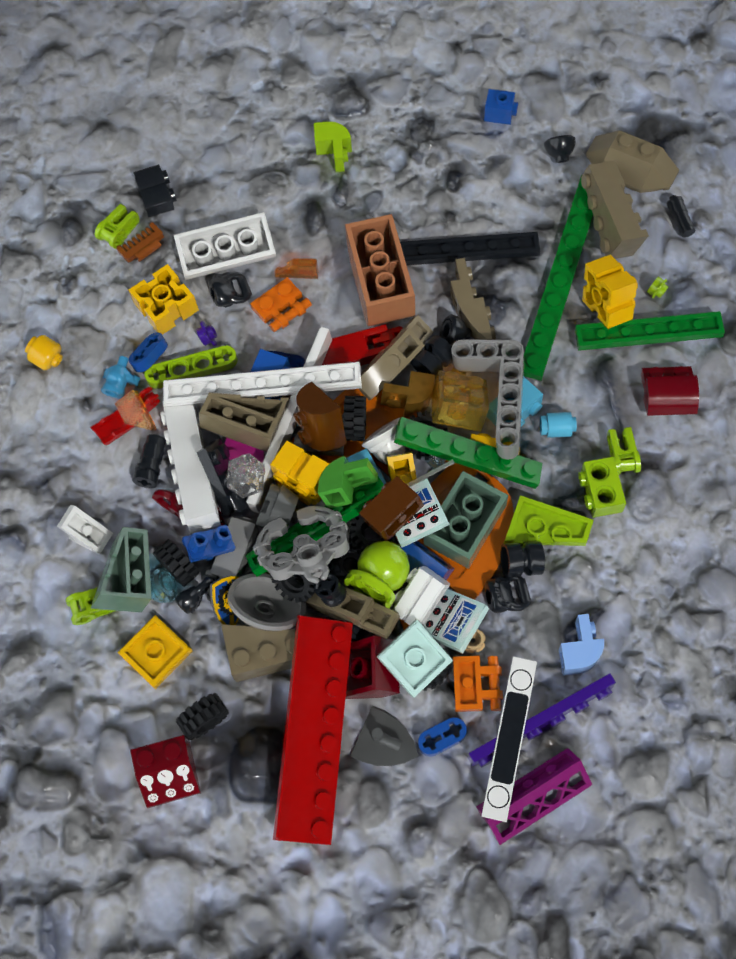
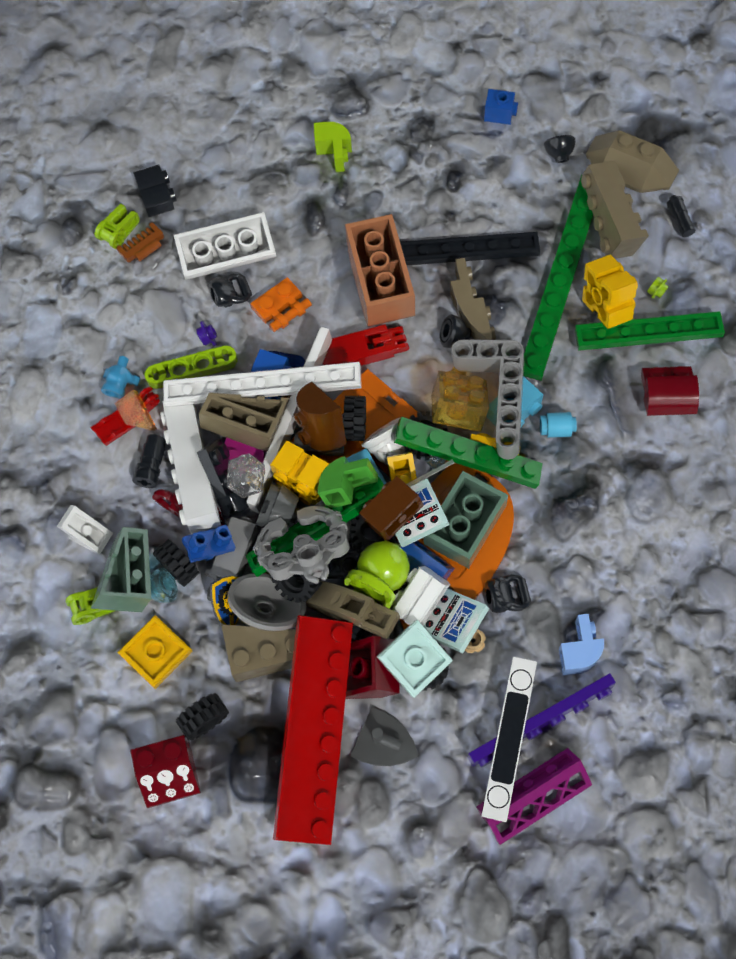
yellow head [25,335,63,370] -> none
yellow brick [128,264,199,335] -> none
blue beam [129,333,168,372] -> none
black piece [175,577,215,614] -> none
clear orange tile [275,258,319,279] -> none
black wheel [314,573,347,607] -> none
dark tan slope [359,315,433,400] -> none
pearl gold brick [380,371,435,417] -> none
black wheel [411,335,453,379] -> none
blue beam [418,717,467,757] -> none
orange plate [453,656,503,712] -> none
black wheel [500,541,545,577] -> none
lime wing [504,495,594,546] -> none
lime brick [578,457,626,518] -> none
lime piece [607,427,641,475] -> none

